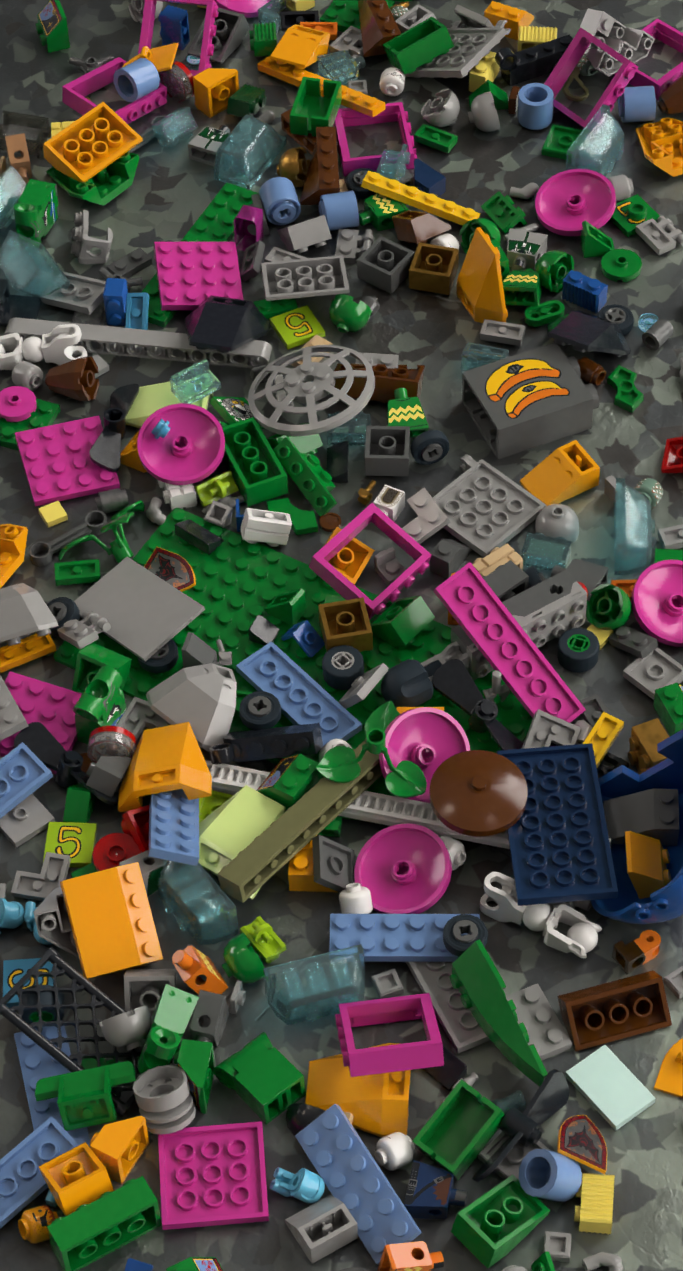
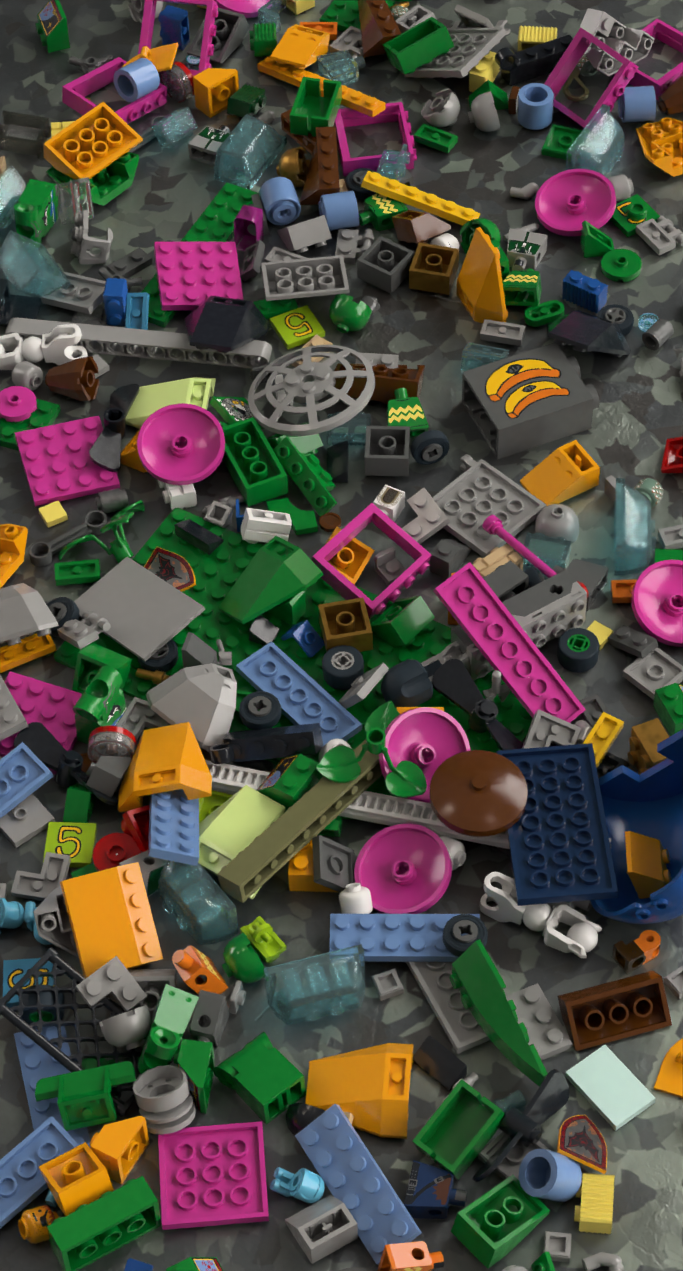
medium nougat torso [5,133,32,184] -> none
light grey arm [146,497,166,525] -> none
dark azure plate [151,419,171,439] -> none
clear light blue bracket [170,359,221,404] -> none
lime hips [194,470,239,507] -> none
black slope [281,10,319,31] -> none
dark pink window [335,993,444,1077] -> none
light grey tile [347,80,368,95] -> none
pearl gold hand [358,480,376,505] -> none
white head [375,1132,415,1171] -> none
white head [379,67,405,96] -> none
dark blue slope [414,159,446,197] -> none
green bracket [481,191,527,234] -> none
light orange slope [484,1,534,40] -> none
green cylinder [535,250,574,293] -> none
reddish brown brick [577,357,606,386] -> none
green cylinder [586,583,632,630] -> none
dark grey slope [603,788,679,846] -> none
green tile [607,365,644,413] -> none
none -> clear slope [57,177,94,225]
none -> light grey plate [75,956,147,1012]
none -> pearl gold bar [136,668,171,685]
none -> green wedge [218,536,324,624]
none -> dark pink piece [482,515,557,578]

